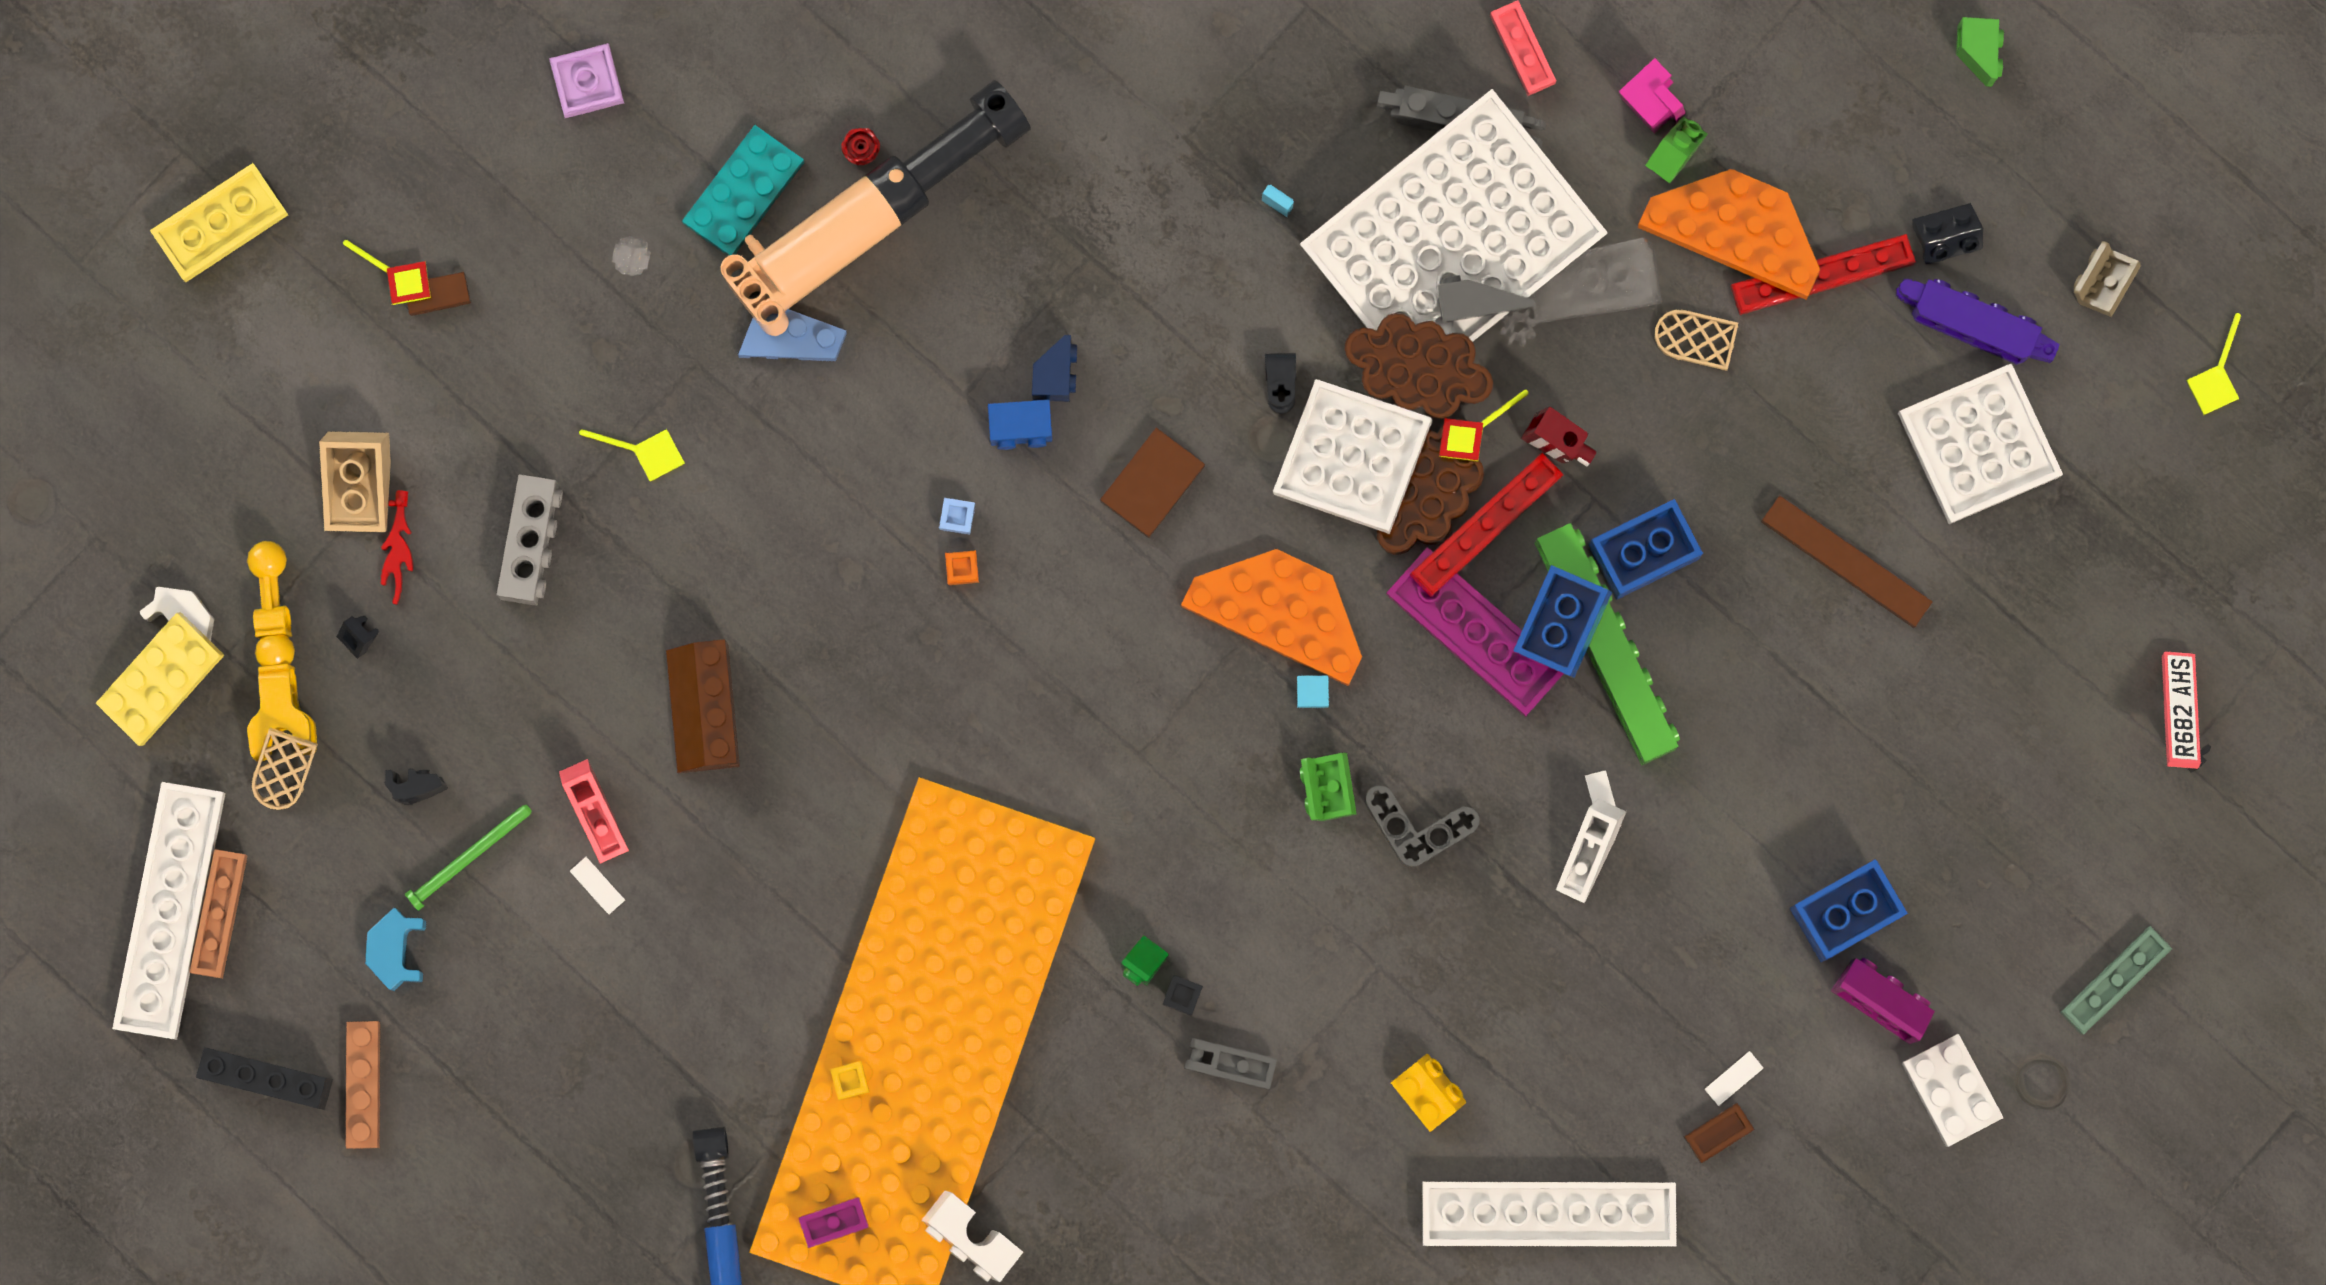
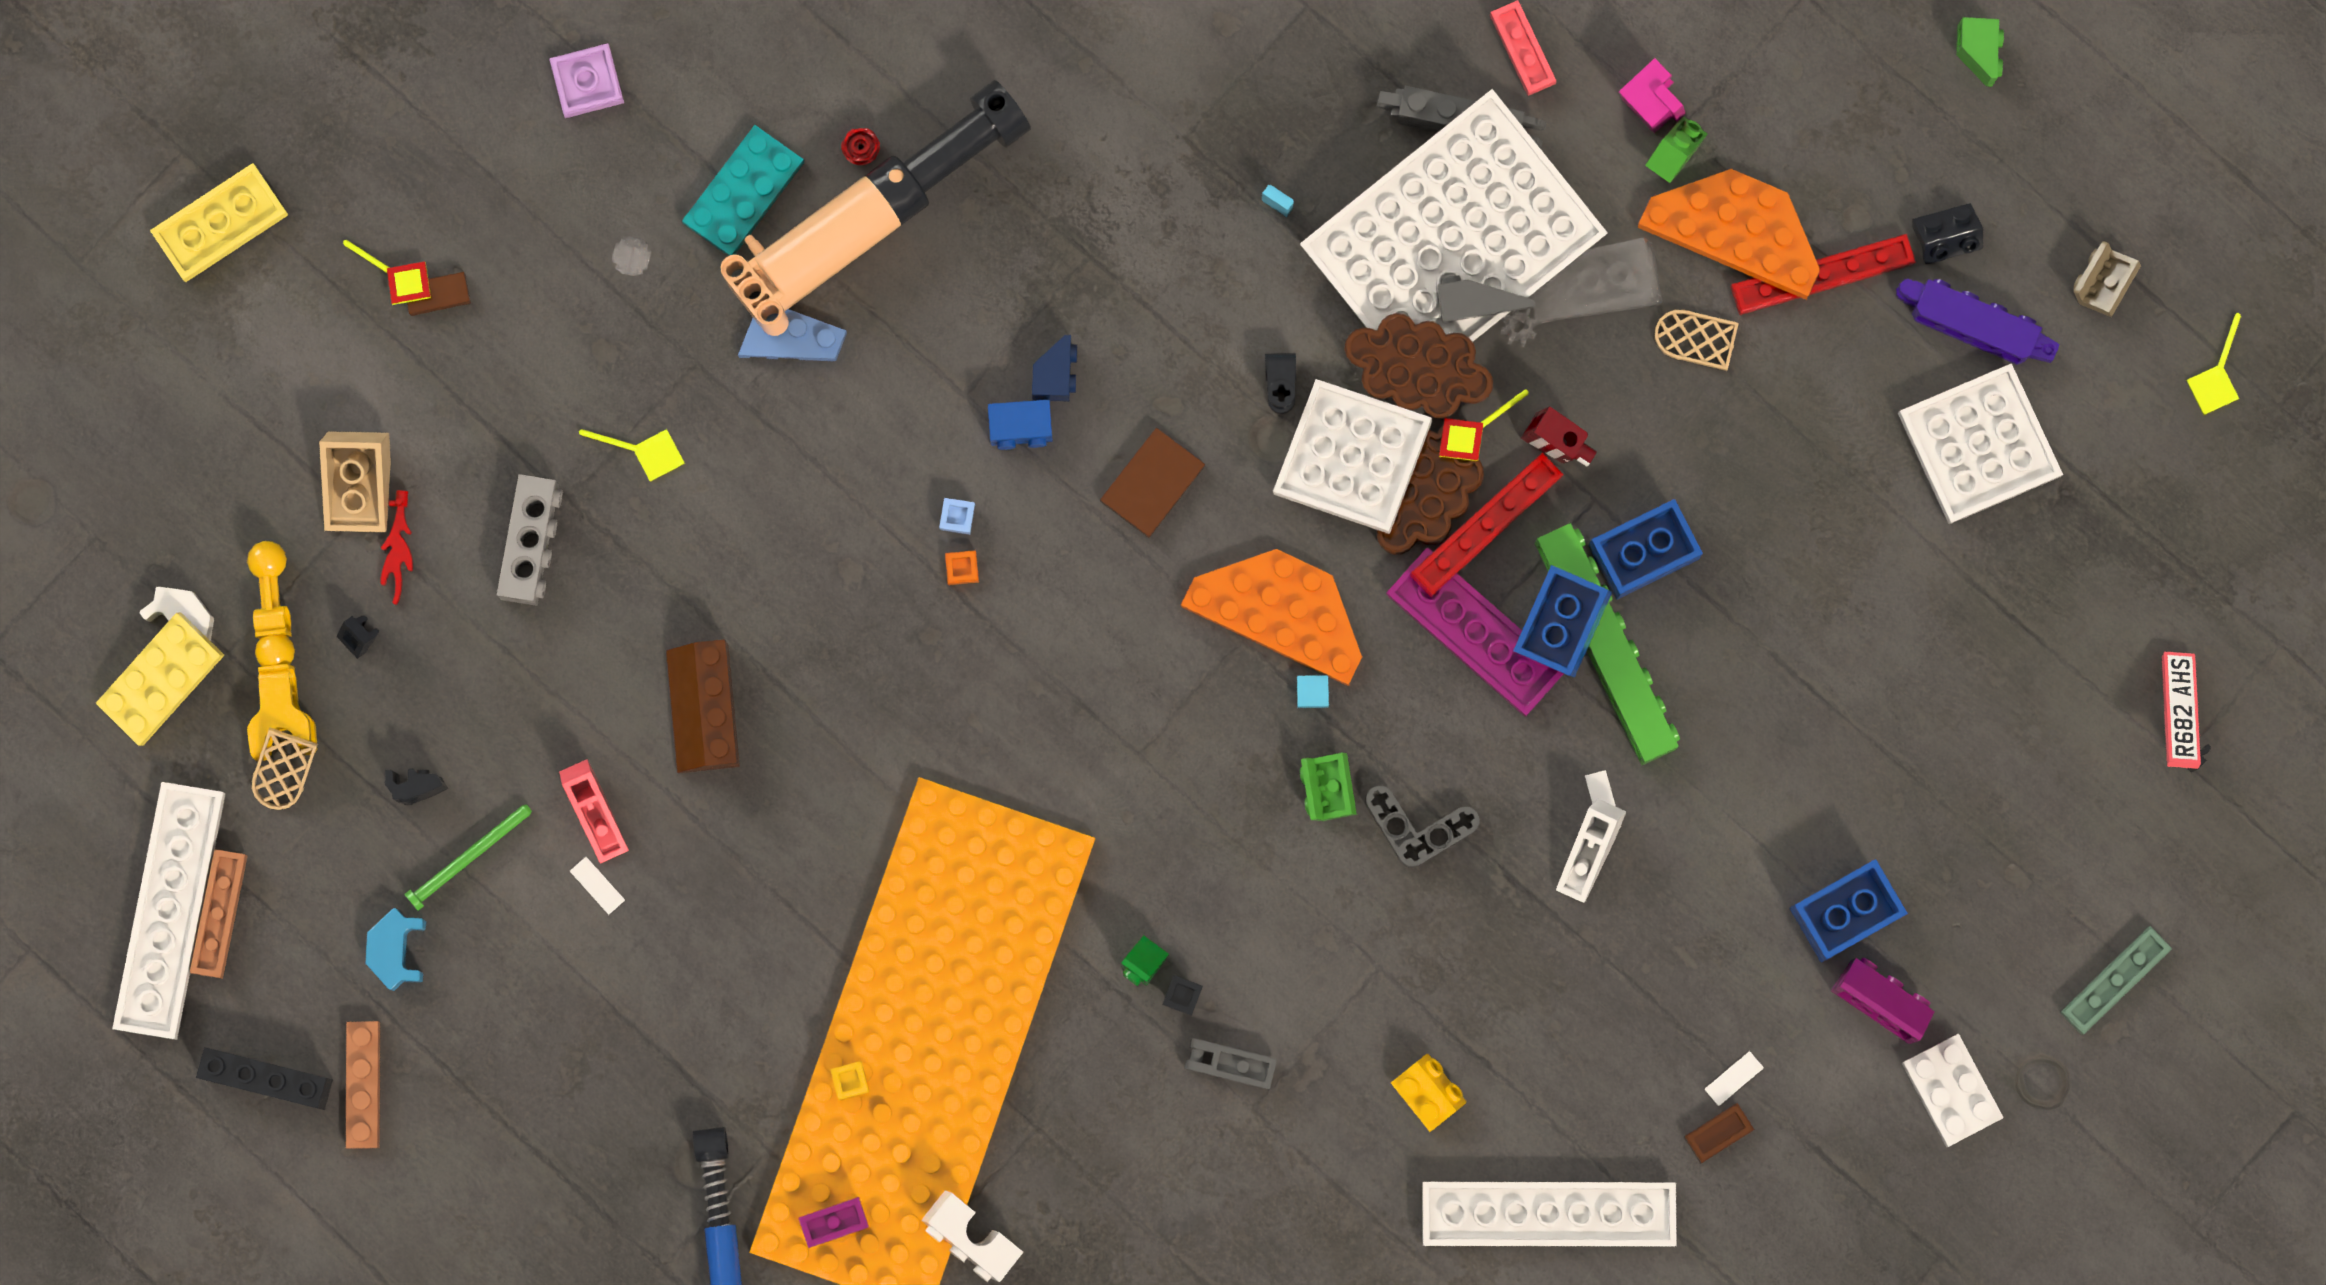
reddish brown tile [1761,496,1932,628] -> none

